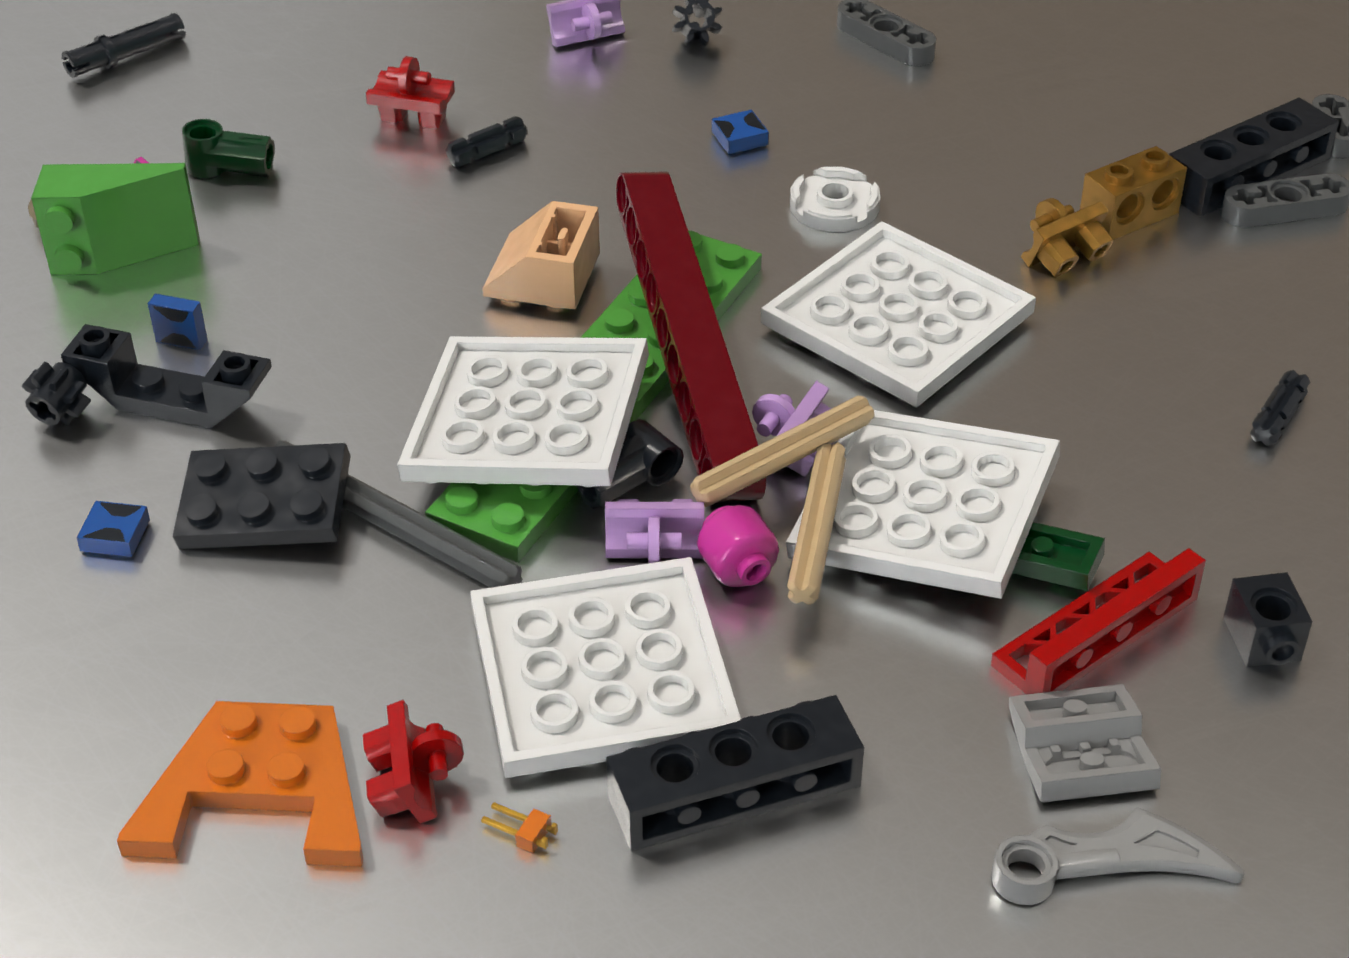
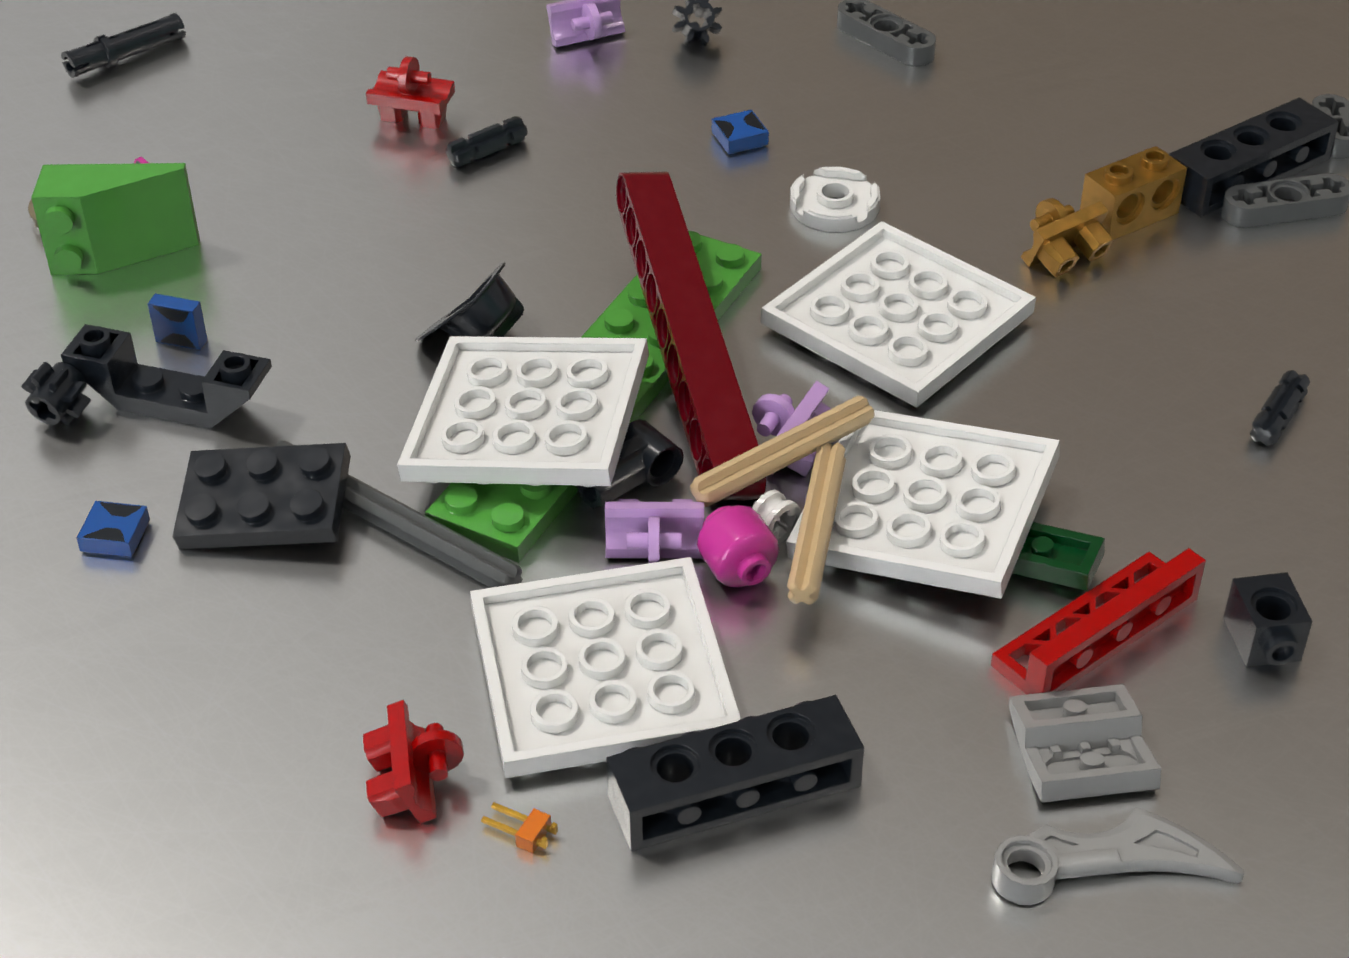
orange wing [117,701,363,867] -> none
dark green piece [182,119,275,178] -> none
light nougat slope [482,201,600,310] -> none
none -> black piece [415,262,524,342]
none -> white bush [752,489,801,544]

